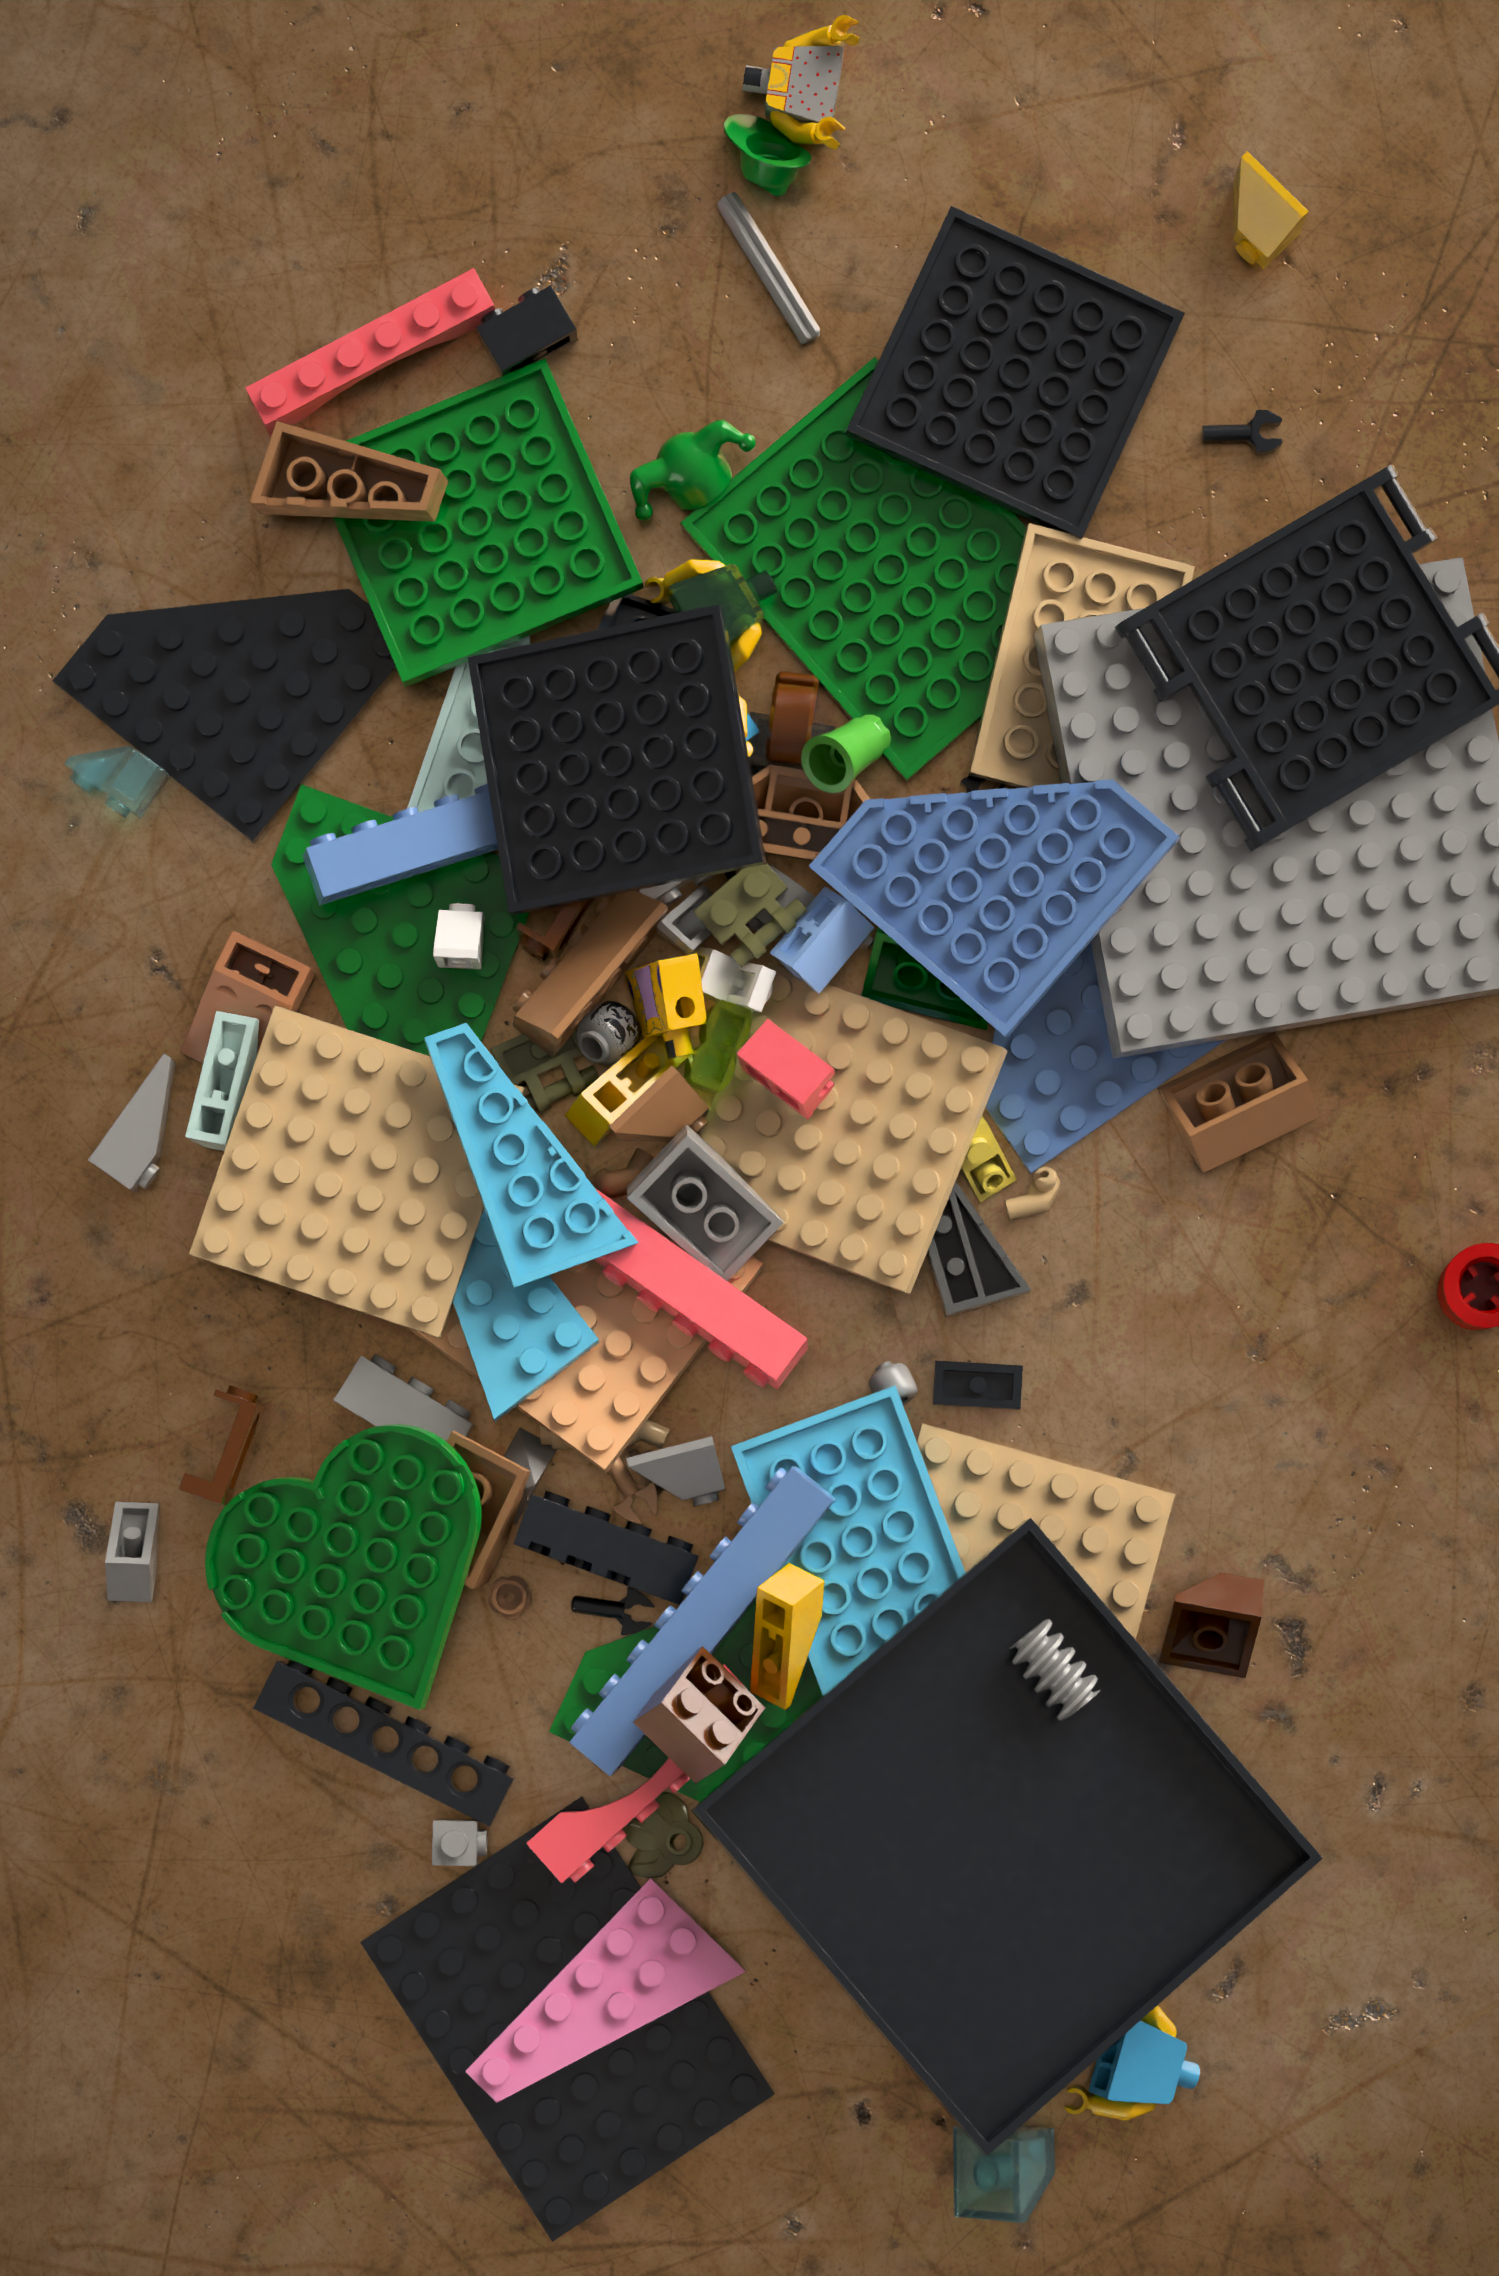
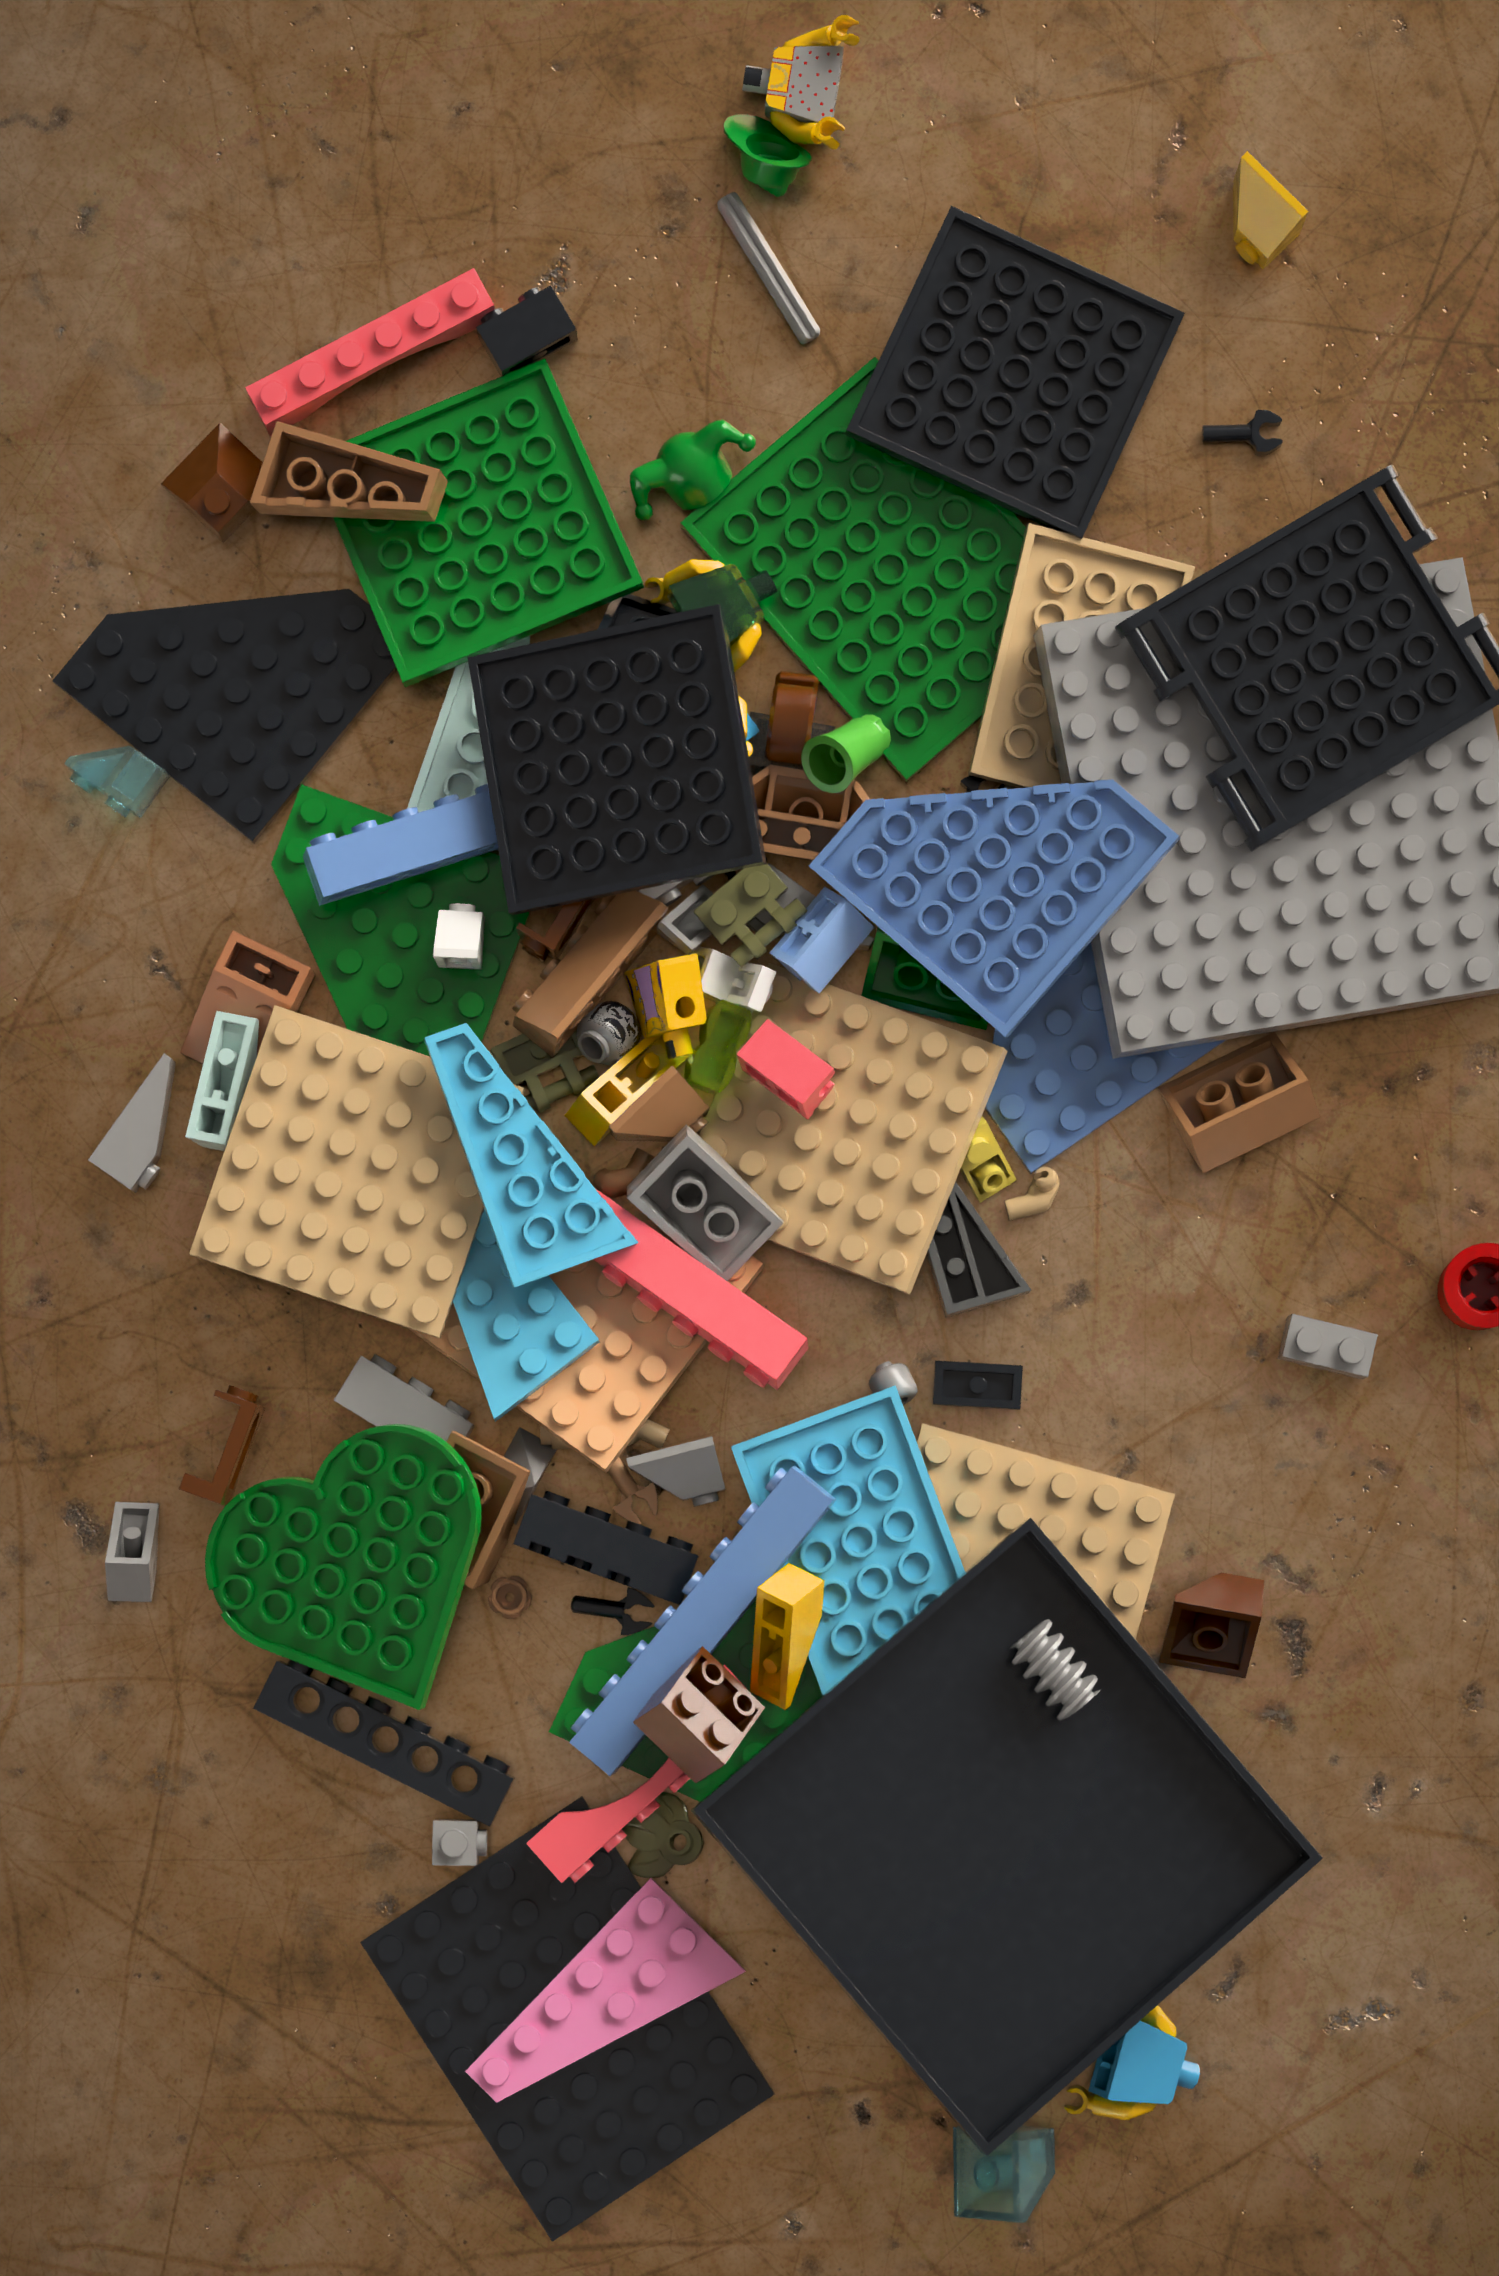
none -> reddish brown slope [161,423,263,543]
none -> light grey brick [1277,1314,1378,1379]

